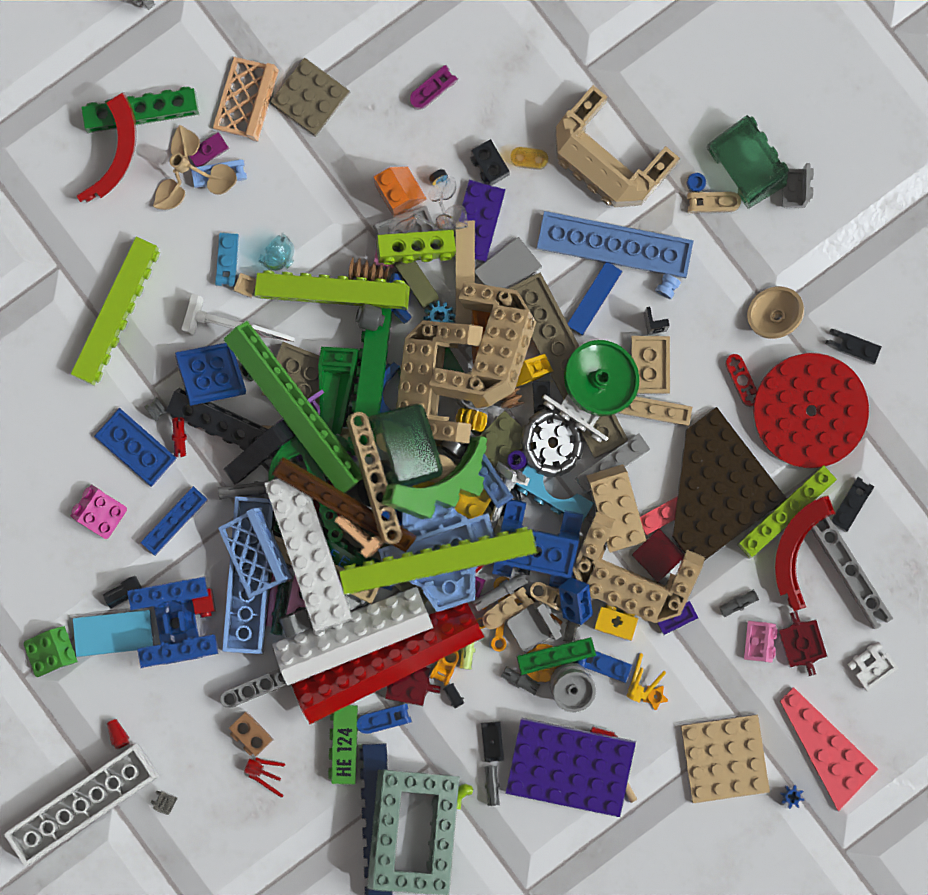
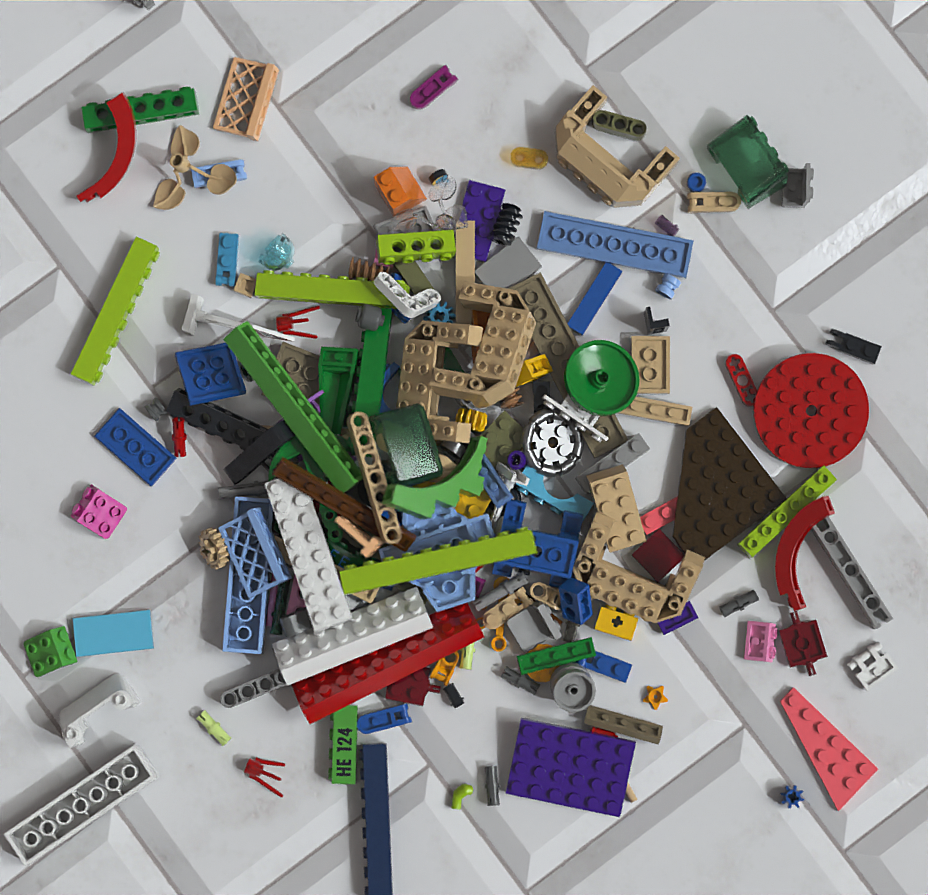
black piece [103,576,142,609] -> none
red cone [107,719,130,750] -> none
blue piece [127,577,219,668] -> none
blue plate [140,486,208,556] -> none
clear smoke tile [151,791,178,815] -> none
magenta plate [189,132,229,167] -> none
red brick [192,588,216,618] -> none
medium nougat brick [229,712,274,756] -> none
dark tan plate [270,57,350,137] -> none
sand green brick [367,770,459,895] -> none
black brick [470,139,510,186] -> none
black hinge [481,721,504,762] -> none
yellow plant [626,653,666,702] -> none
tan plate [681,715,770,803] -> none
tan dish [747,286,804,339] -> none
black plate [831,477,875,532] -> none
none -> white windscreen [59,674,141,748]
none -> yellowish green pin [196,710,231,746]
none -> tan gear [199,527,229,570]
none -> red plant [276,306,320,339]
none -> white beam [374,272,441,318]
none -> black piece [489,203,523,246]
none -> dark tan plate [584,705,663,745]
none -> olive beam [592,110,647,141]
none -> clear purple pin [655,214,680,236]

